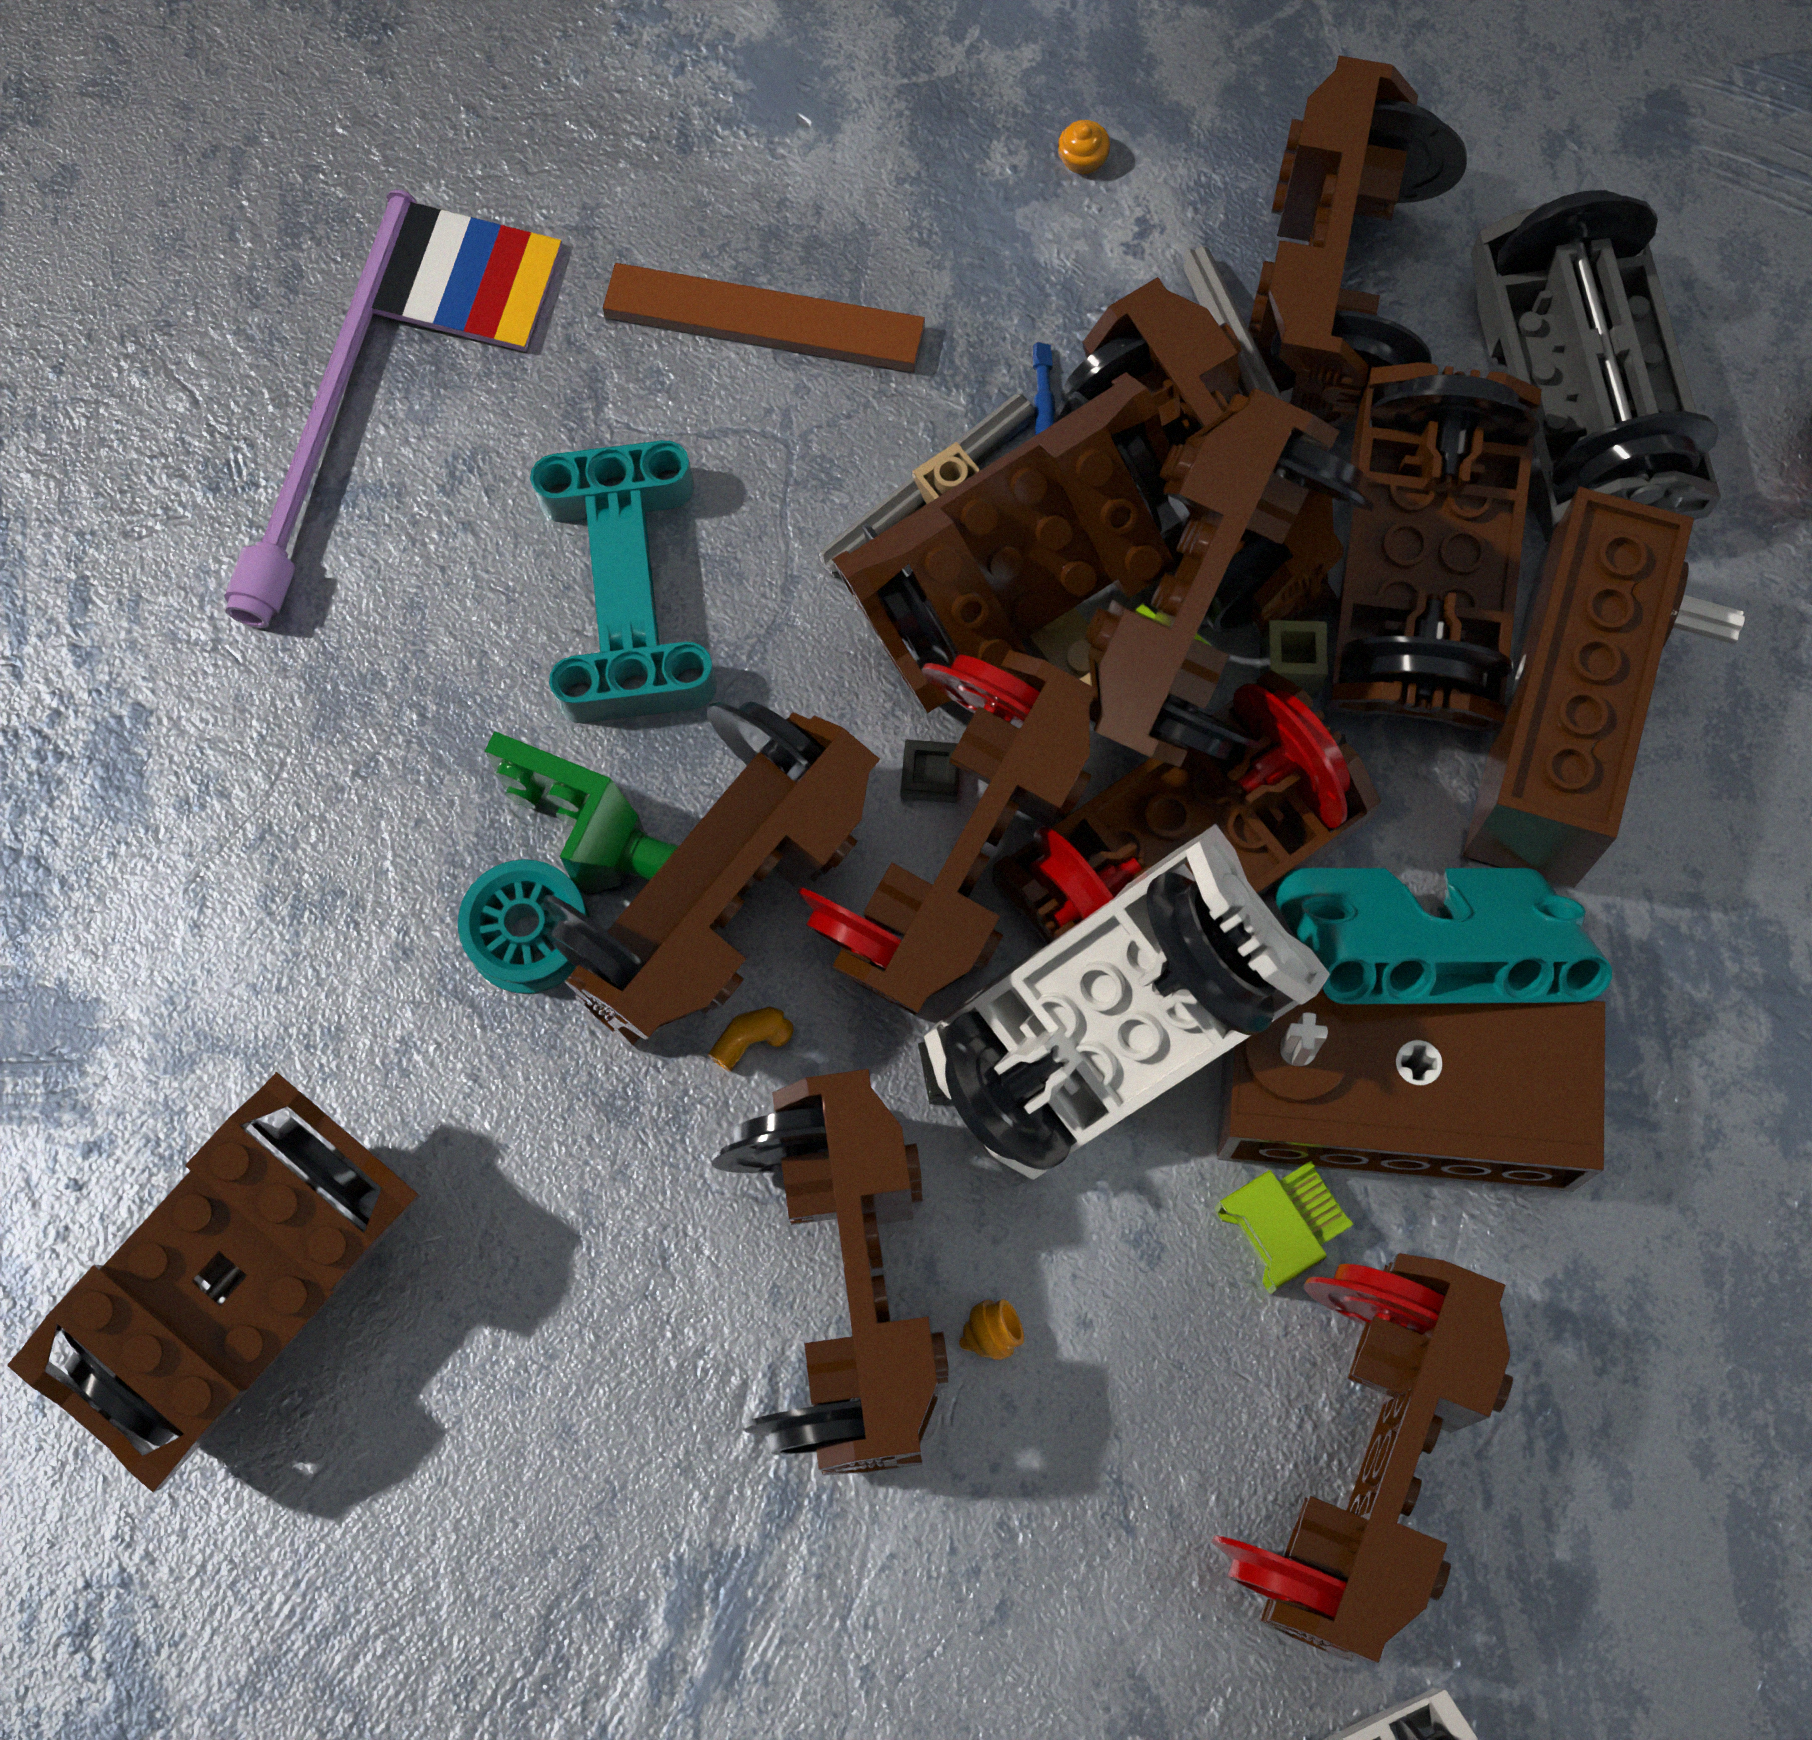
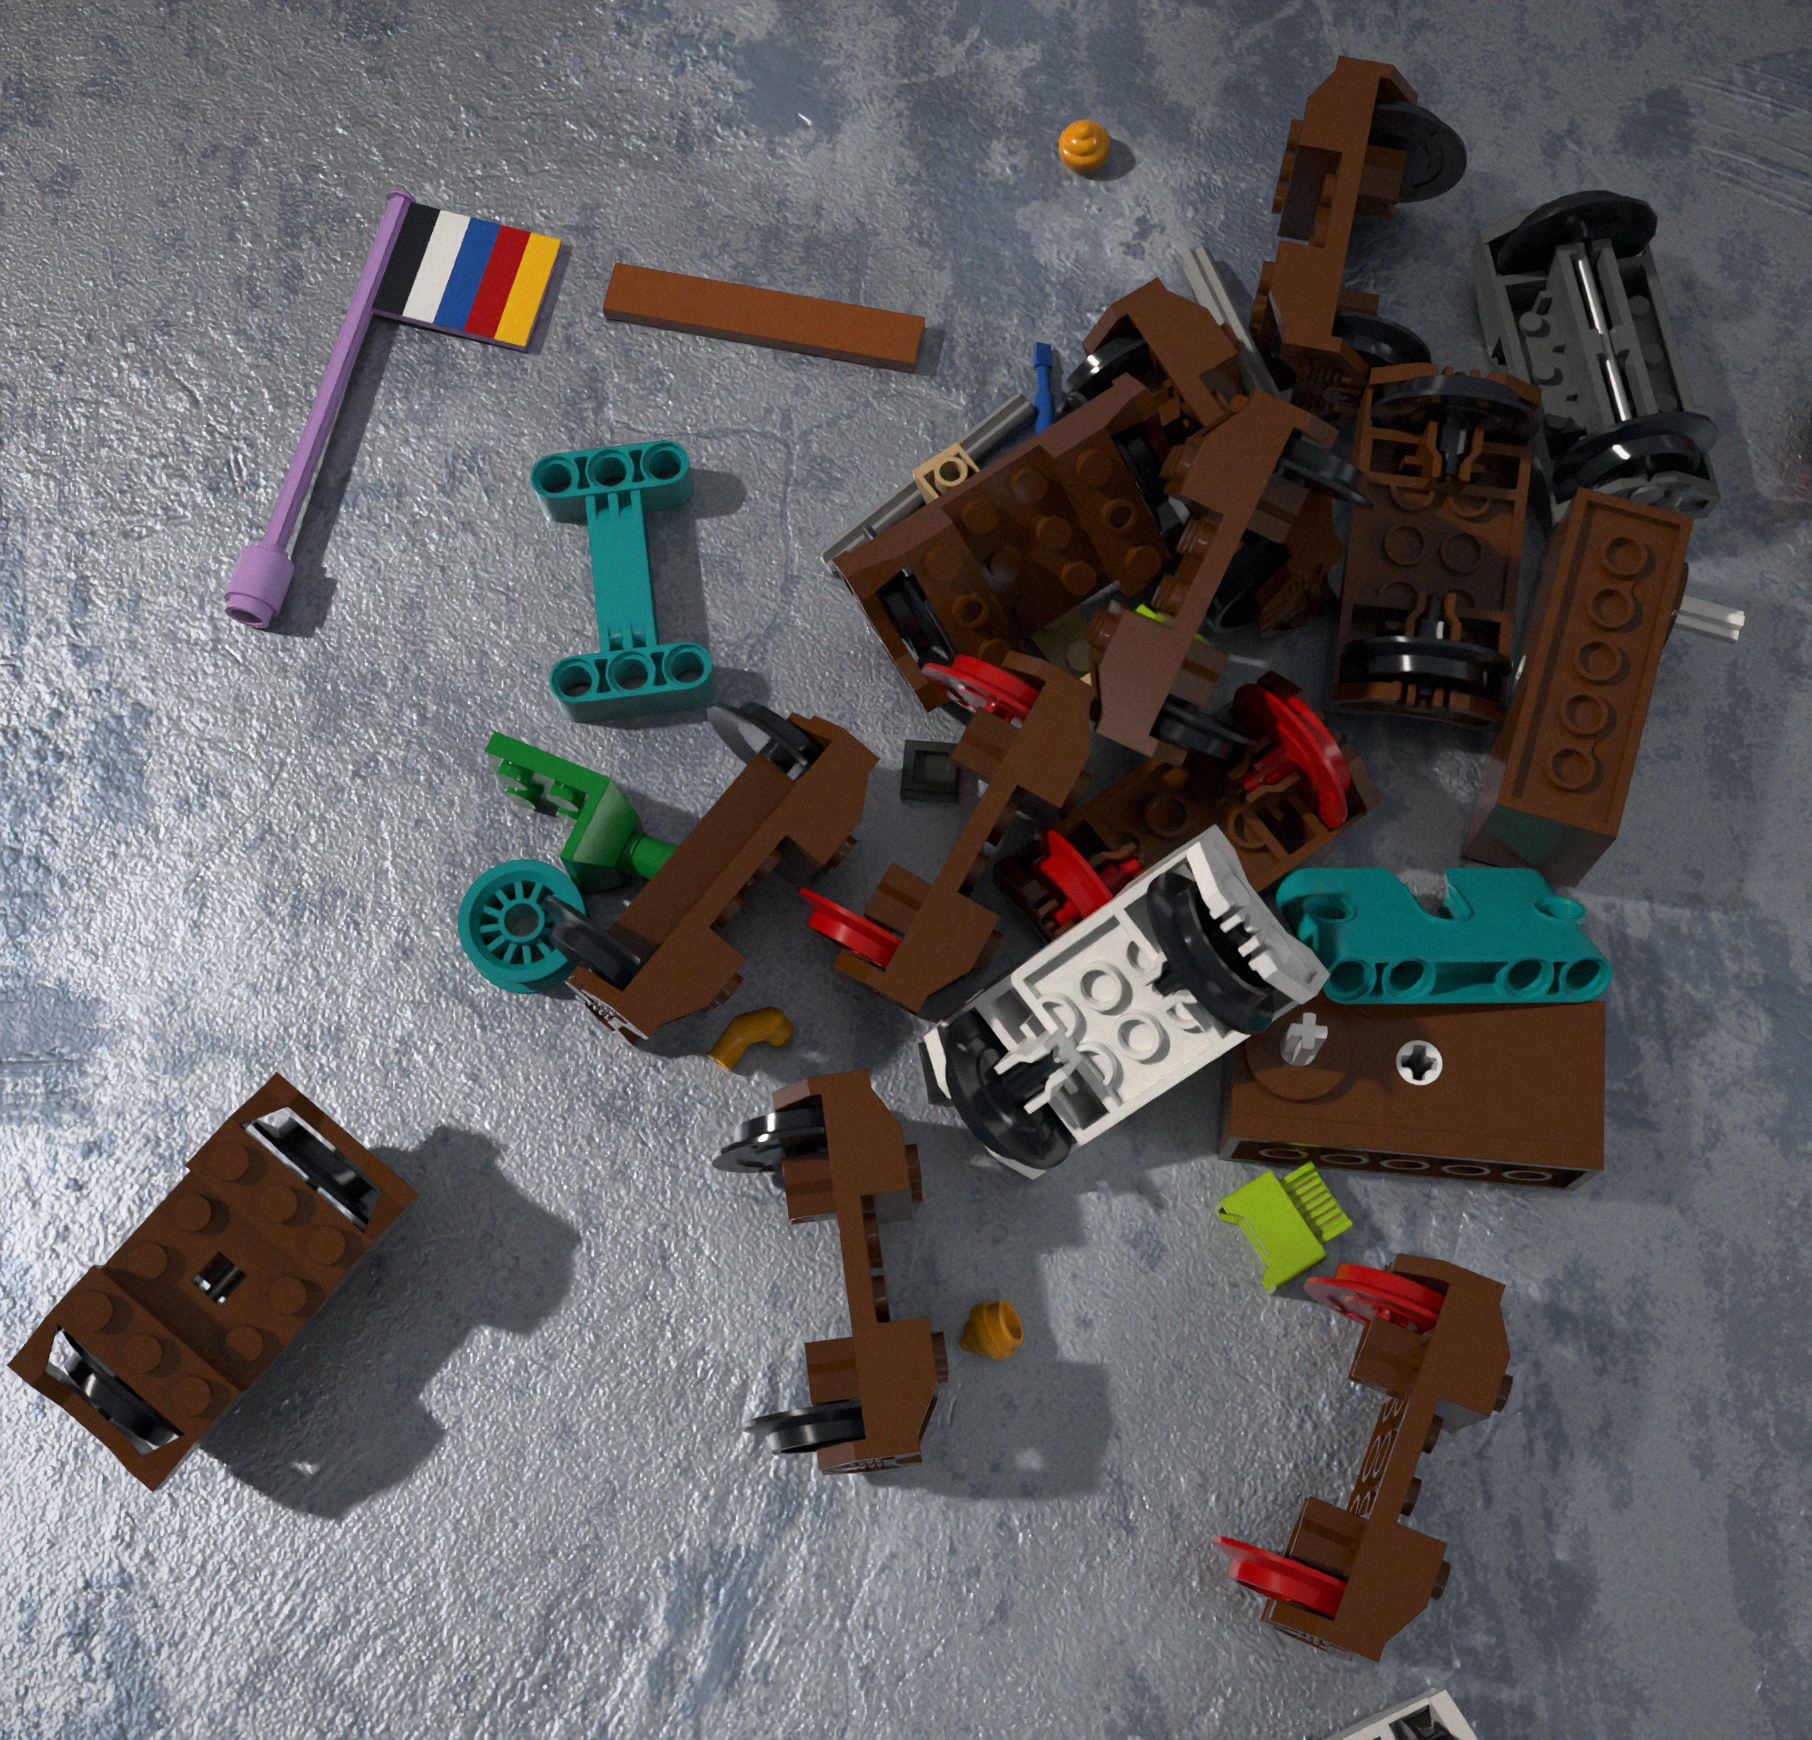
olive brick [1260,620,1328,700] -> none

